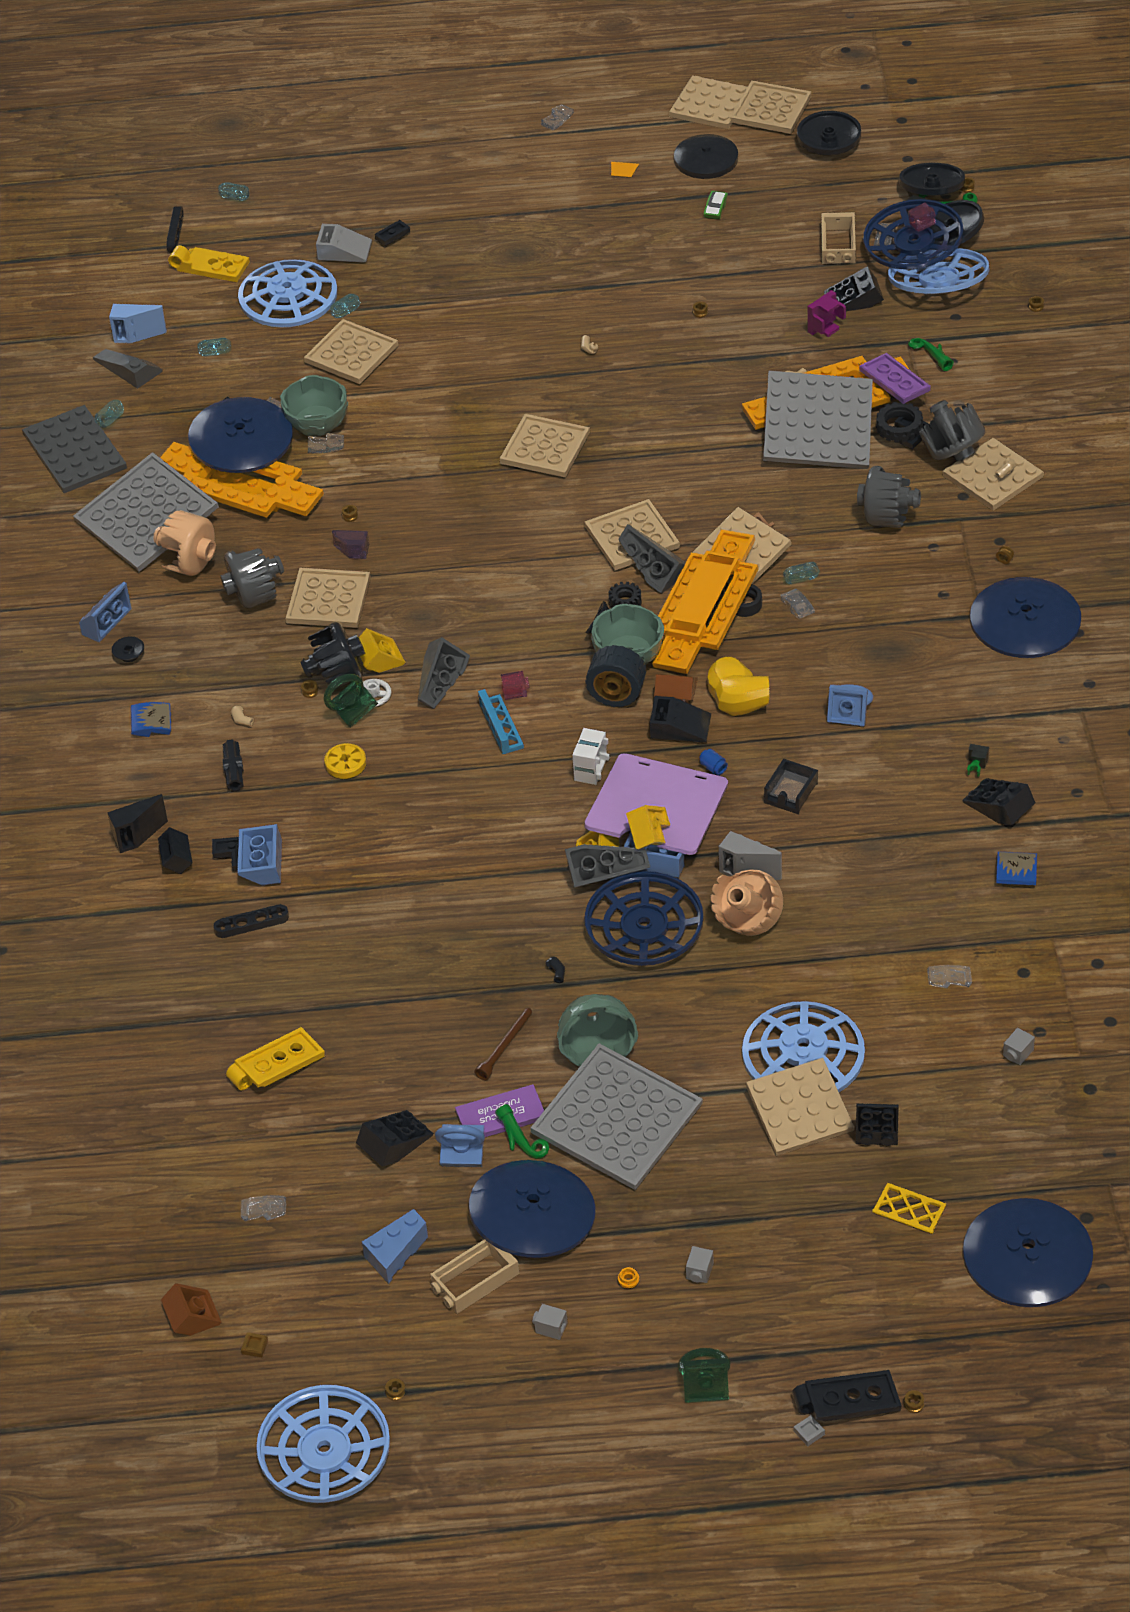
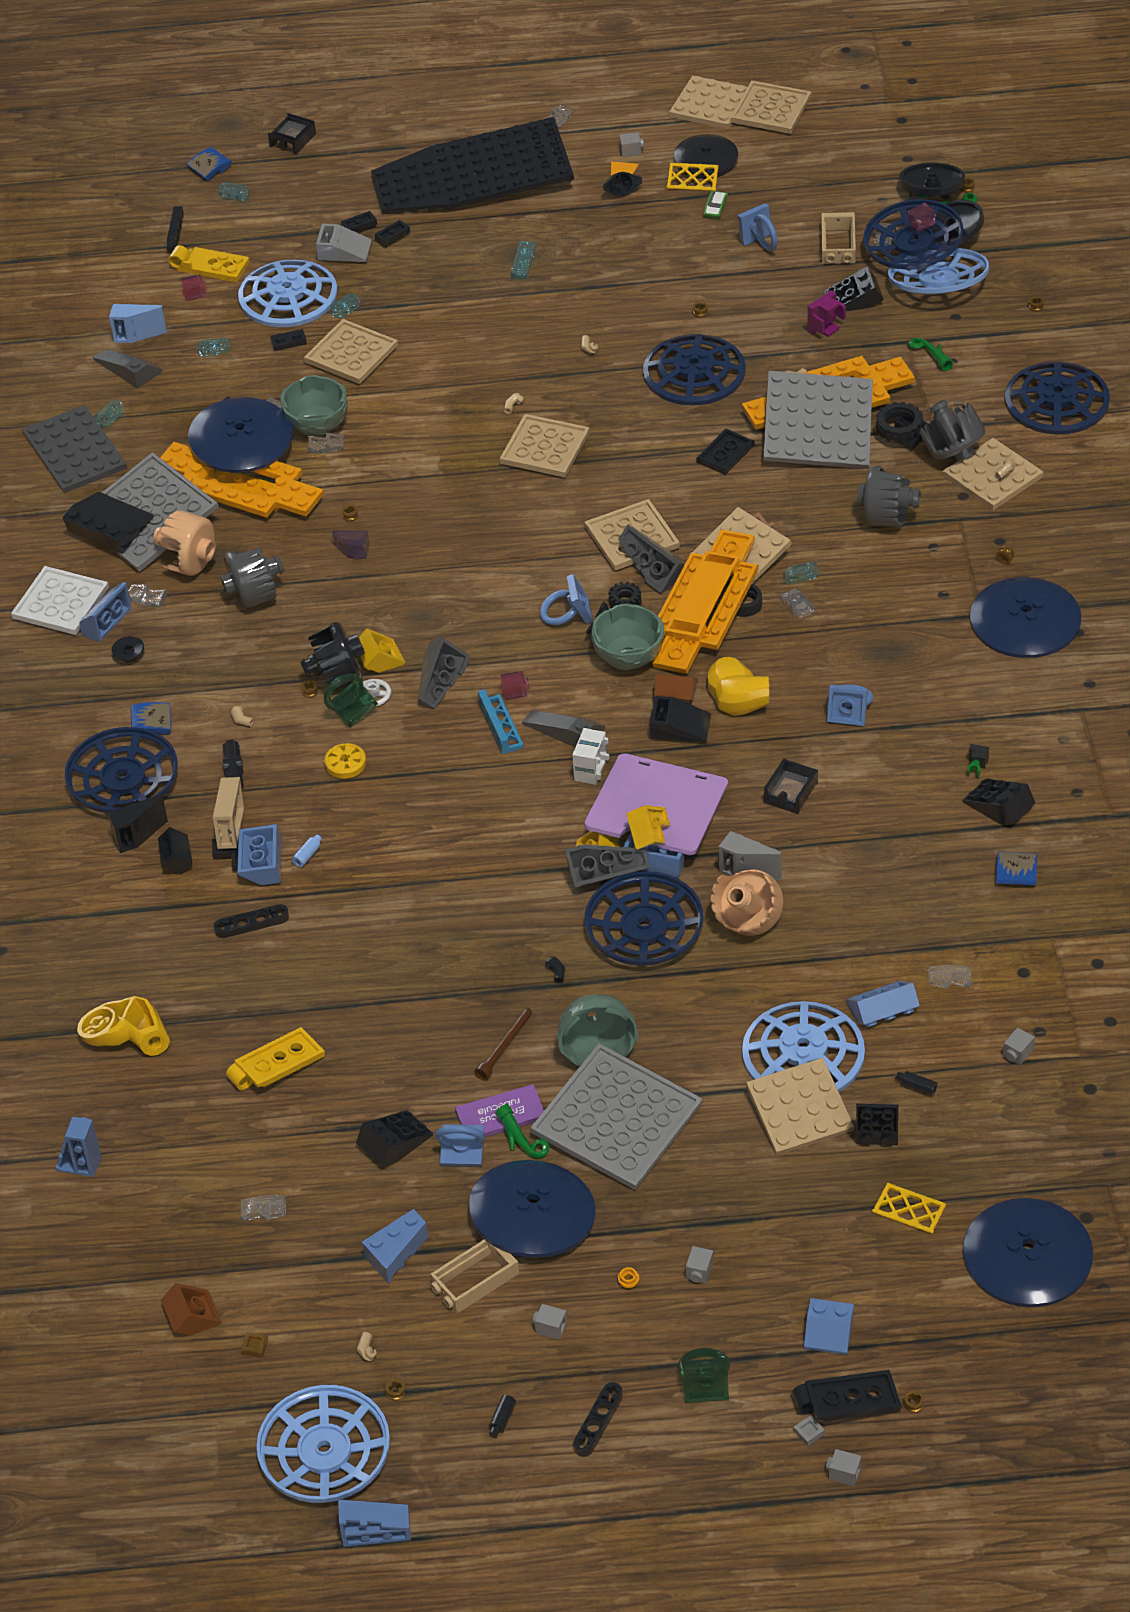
tan plate [286,568,371,628] -> none
black wheel [585,645,646,707] -> none
blue brick [700,749,728,775] -> none
black dish [797,111,861,155] -> none
medium lavender tile [859,353,931,404] -> none
none -> white plate [11,566,109,635]
none -> medium blue wedge [55,1117,102,1177]
none -> black slope [62,492,154,554]
none -> dark blue dish [65,727,178,813]
none -> yellow piece [77,996,170,1056]
none -> clear slope [128,584,167,607]
none -> clear pink brick [181,274,207,301]
none -> slope [186,147,232,181]
none -> tan window [213,777,245,849]
none -> black window [268,113,316,155]
none -> black plate [270,329,307,351]
none -> light blue cylinder [291,835,322,868]
none -> medium blue wedge [338,1500,411,1547]
none -> black plate [341,211,377,232]
none -> tan arm [357,1332,377,1361]
none -> black wing [371,117,574,214]
none -> black cylinder [489,1395,516,1438]
none -> tan arm [504,393,524,414]
none -> clear light blue plate [510,241,536,279]
none -> dark grey wedge [522,710,605,748]
none -> medium blue tile [540,574,593,625]
none -> black beam [574,1382,623,1457]
none -> black hat [603,172,642,196]
none -> light grey brick [619,132,644,157]
none -> dark blue dish [643,334,745,405]
none -> yellow window [666,163,718,191]
none -> black tile [696,428,755,475]
none -> medium blue tile [738,203,778,252]
none -> medium blue slope [804,1298,854,1355]
none -> light grey brick [826,1449,861,1486]
none -> medium blue slope [845,981,920,1027]
none -> black cylinder [896,1071,938,1096]
none -> dark blue dish [1005,362,1110,435]

